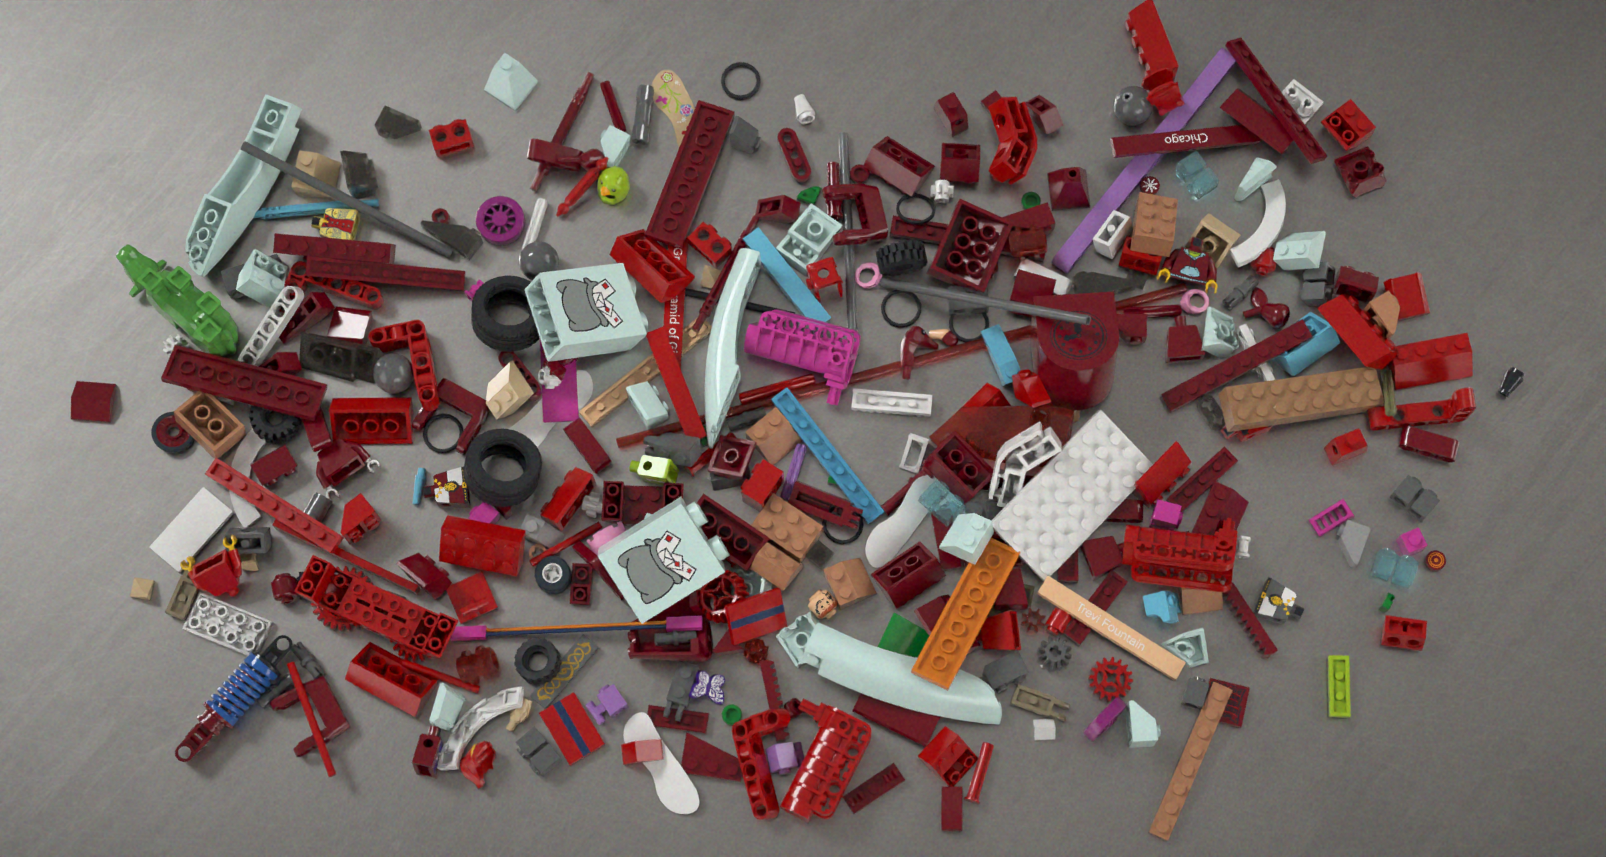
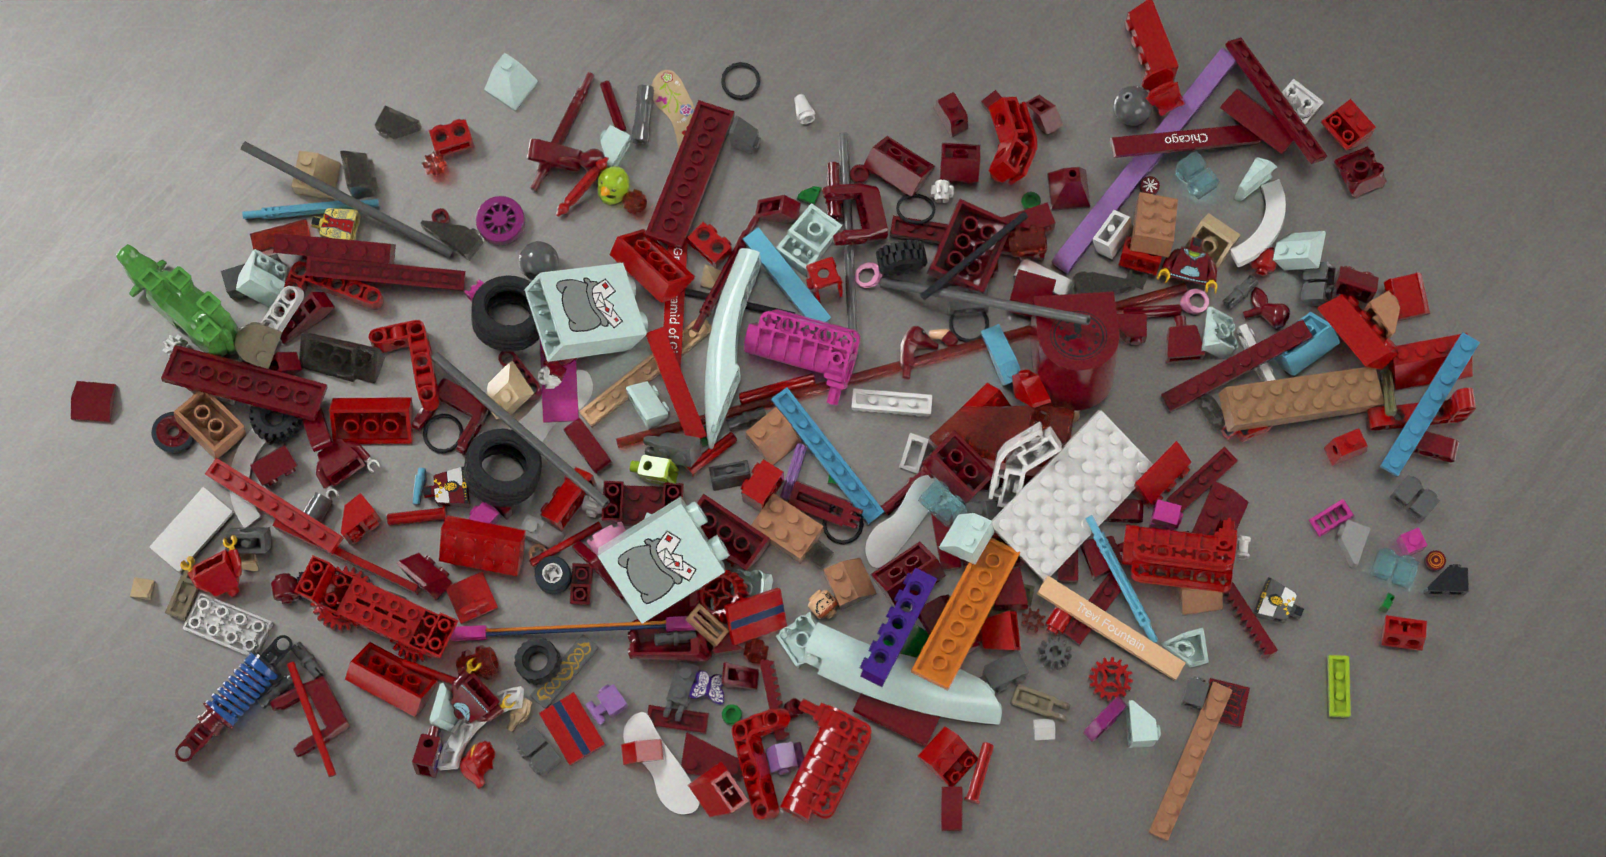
light aqua slope [185,94,302,277] -> none
slope [326,306,372,350] -> none
dark grey piece [373,353,414,394] -> none
white axle [522,198,548,250] -> none
dark red slope [707,435,757,479] -> none
nougat slope [750,542,804,591] -> none
dark red plate [777,128,811,182] -> none
dark red plate [843,763,905,814] -> none
black piece [881,289,921,327] -> none
medium azure brick [1143,590,1181,624] -> none
black cone [1498,367,1525,398] -> none
none -> dark tan slope [234,322,282,369]
none -> clear red tile [250,219,311,252]
none -> red axle [387,505,447,525]
none -> clear red gear [422,152,447,177]
none -> dark grey piece [431,352,610,508]
none -> dark red torso [450,658,516,723]
none -> clear red gear [623,189,647,215]
none -> medium nougat tile [685,604,729,647]
none -> red slope [688,761,748,817]
none -> dark red slope [721,662,759,690]
none -> dark purple brick [859,568,937,687]
none -> black piece [920,211,1028,301]
none -> medium azure axle [1085,515,1158,643]
none -> dark azure plate [1380,332,1480,477]
none -> black slope [1424,564,1469,596]

